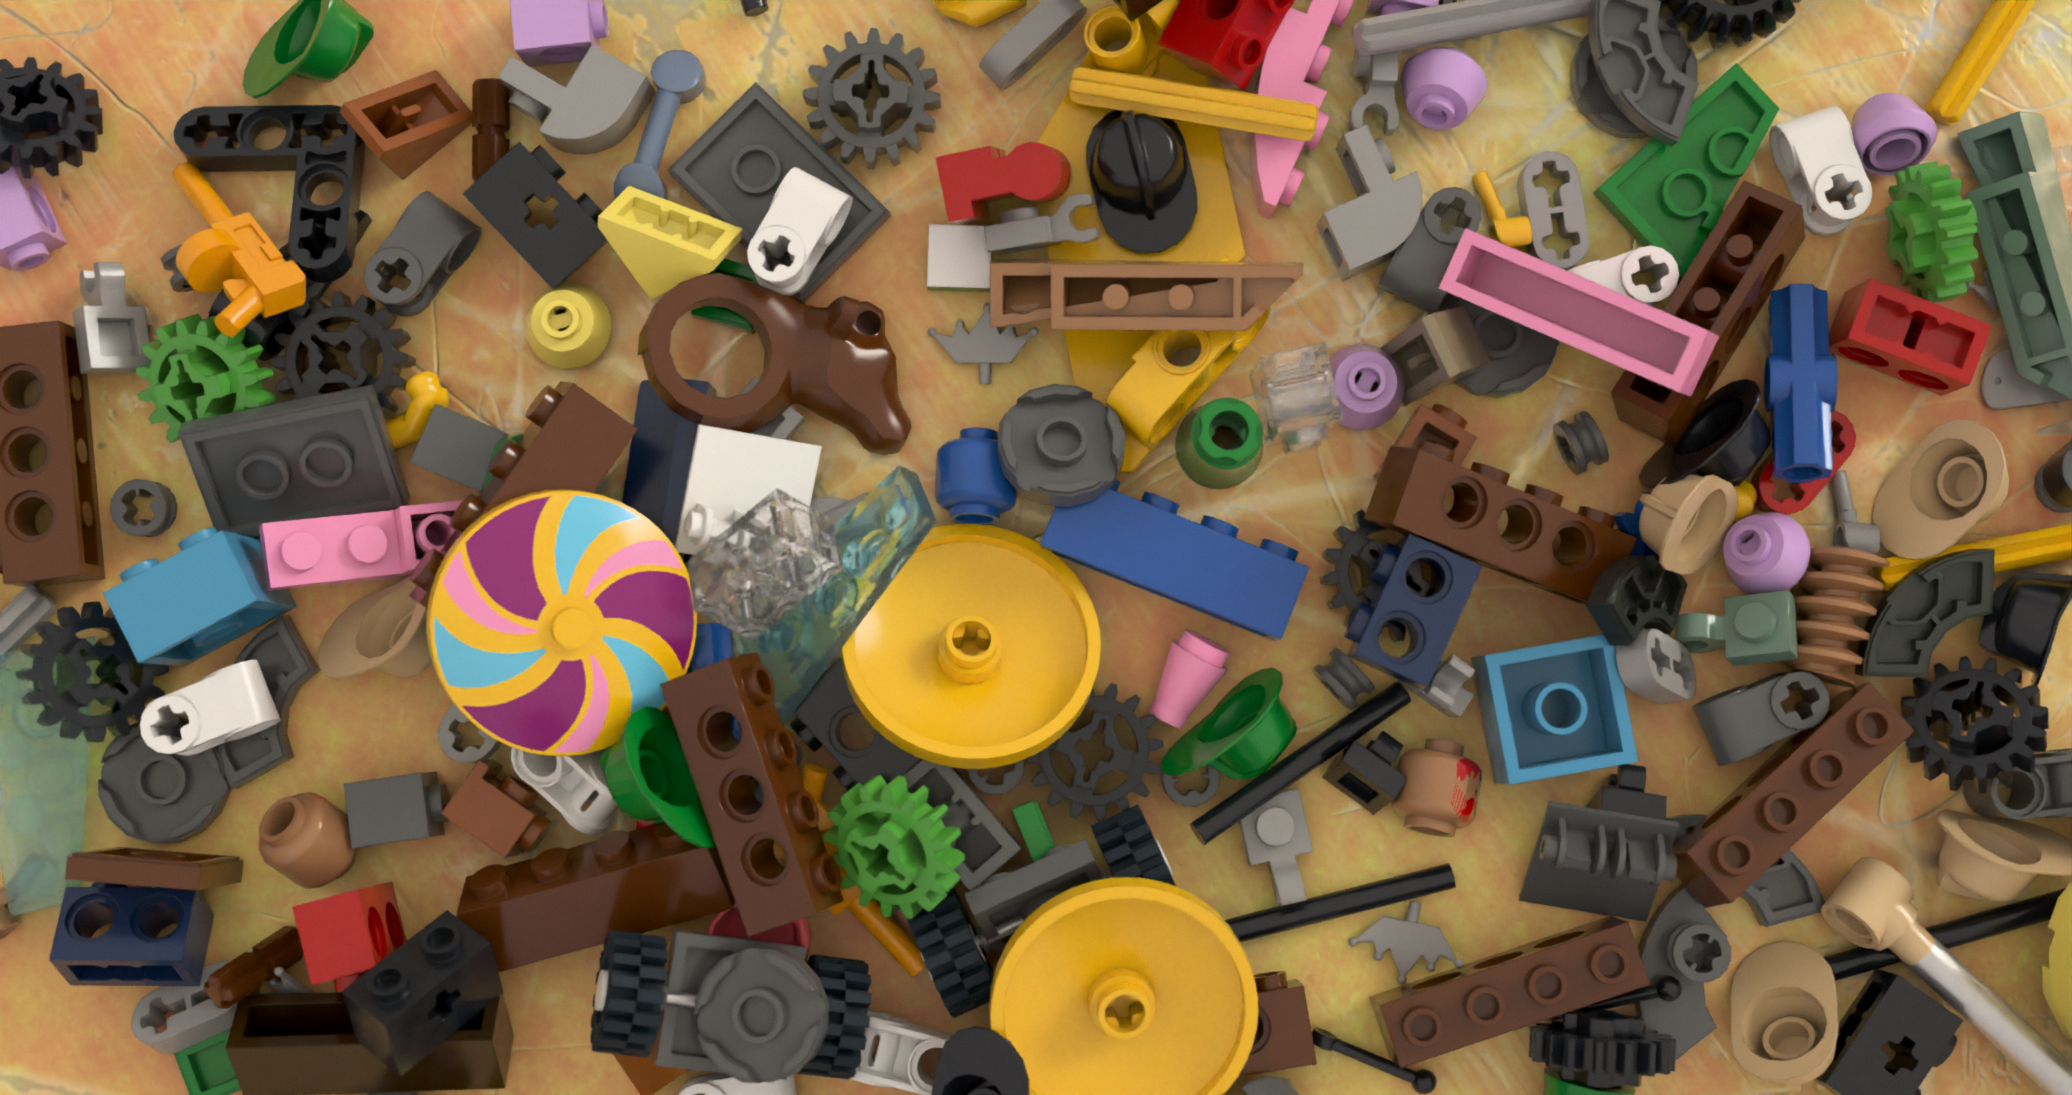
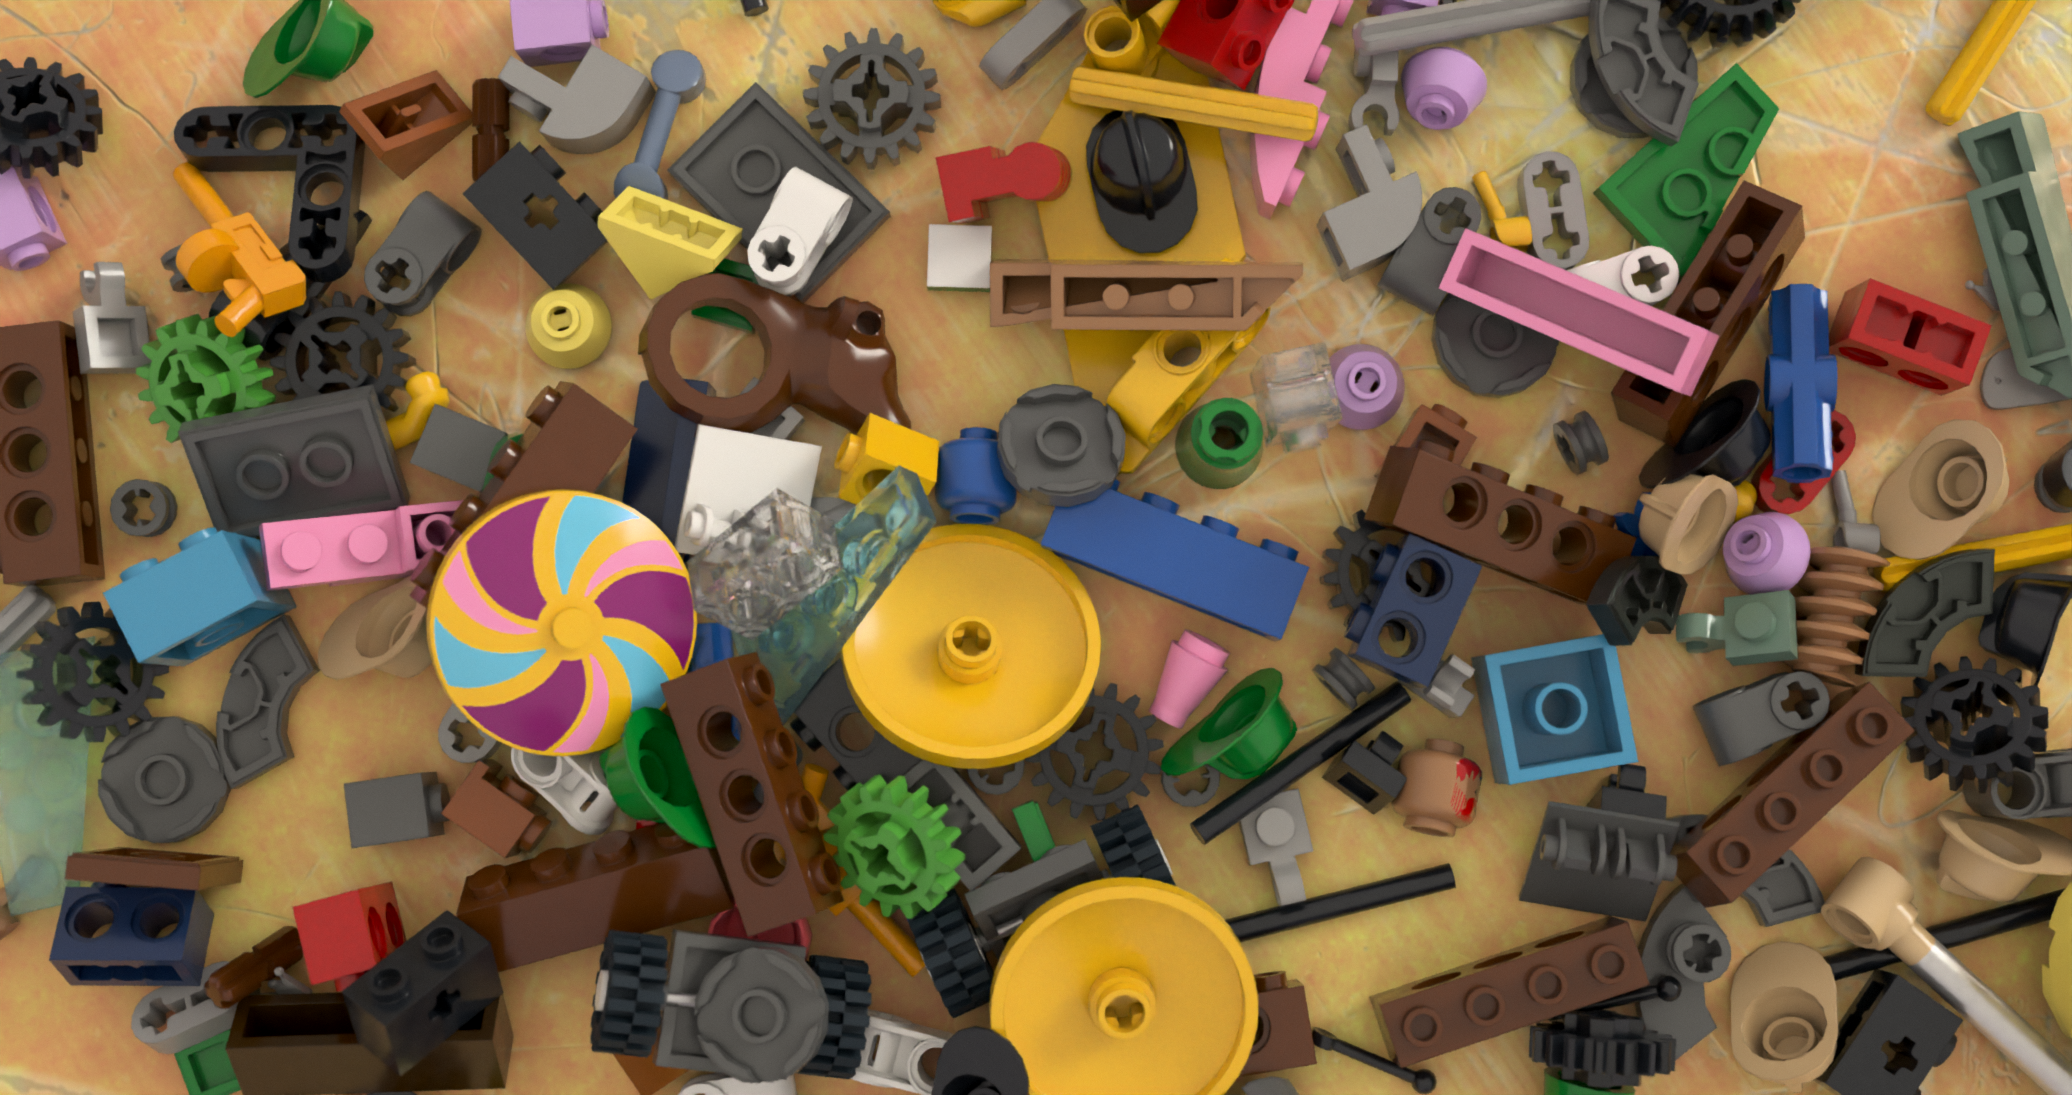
white piece [140,660,281,756] -> none
medium nougat head [259,792,357,889] -> none
light grey piece [927,303,1039,384] -> none
light grey plate [984,193,1101,255] -> none
light grey piece [1348,901,1464,984] -> none
dark tan slope [1380,306,1492,406] -> none
light grey beam [1616,629,1696,705] -> none
white piece [1769,105,1873,236] -> none
lavender cone [1851,93,1937,175] -> none
bright green gear [1885,161,1978,303] -> none
none -> yellow brick [834,413,939,525]

